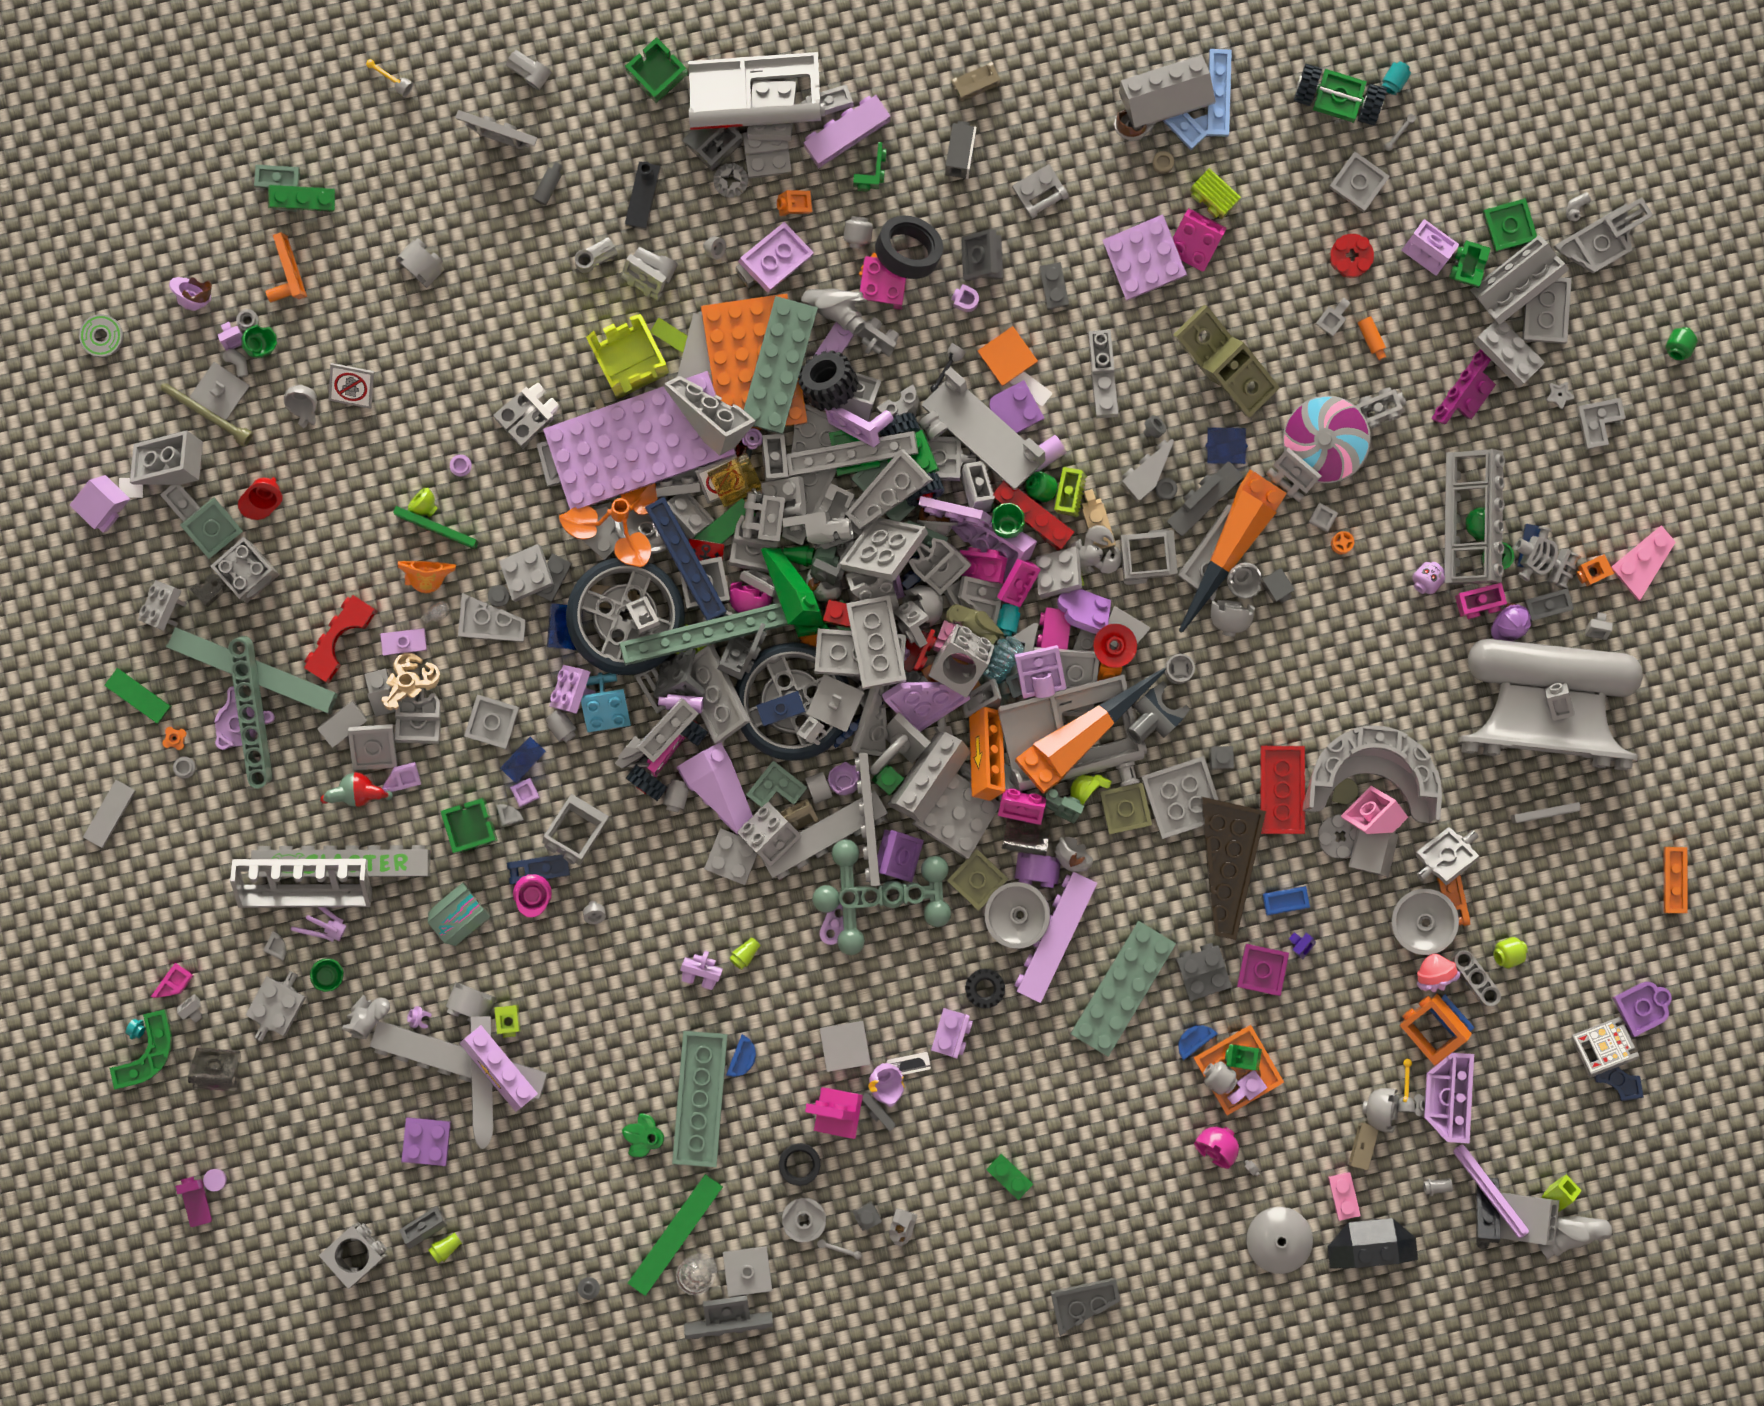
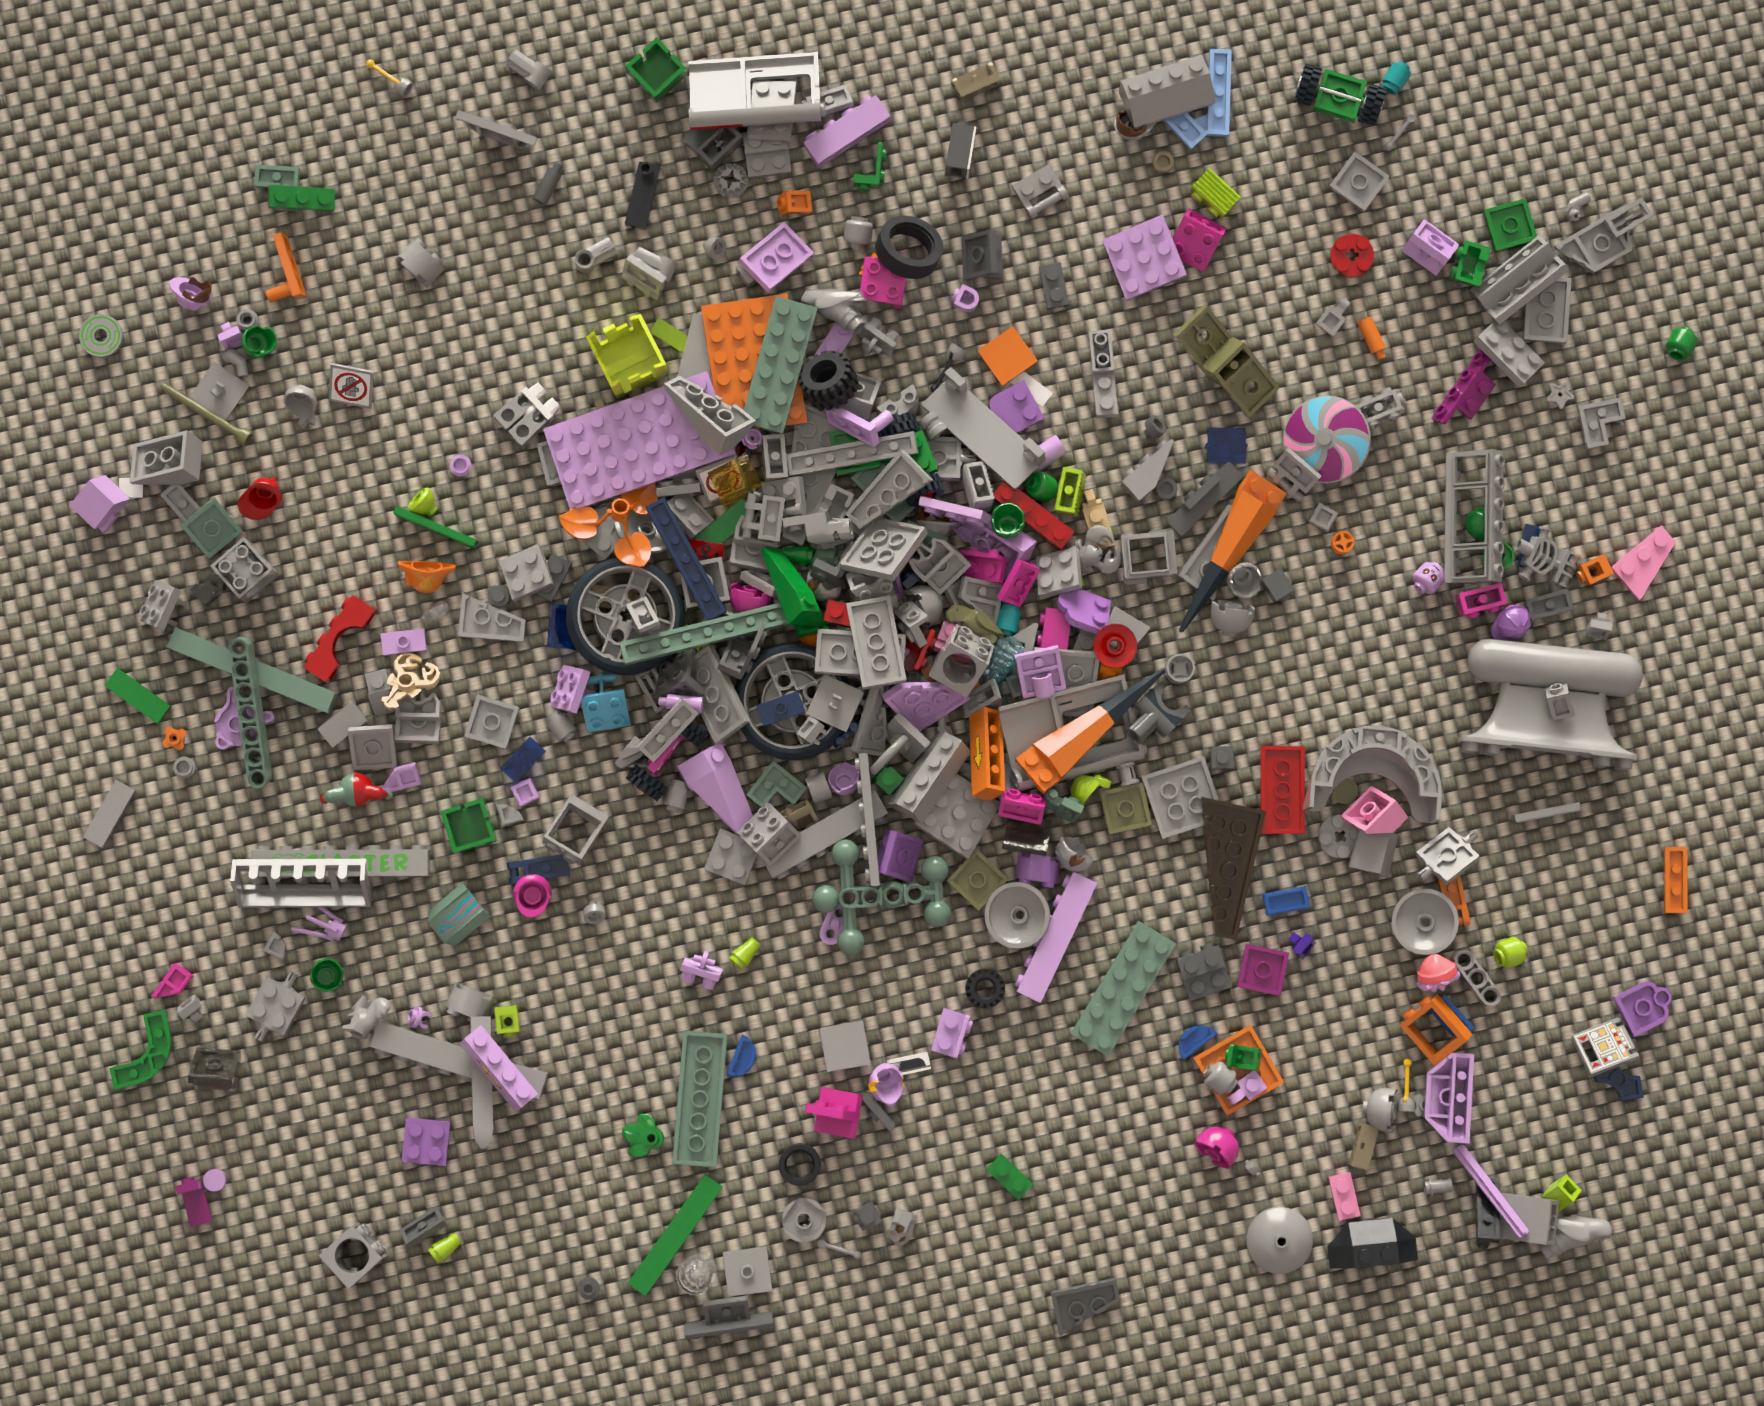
teal plate [125,1019,146,1040] -> none

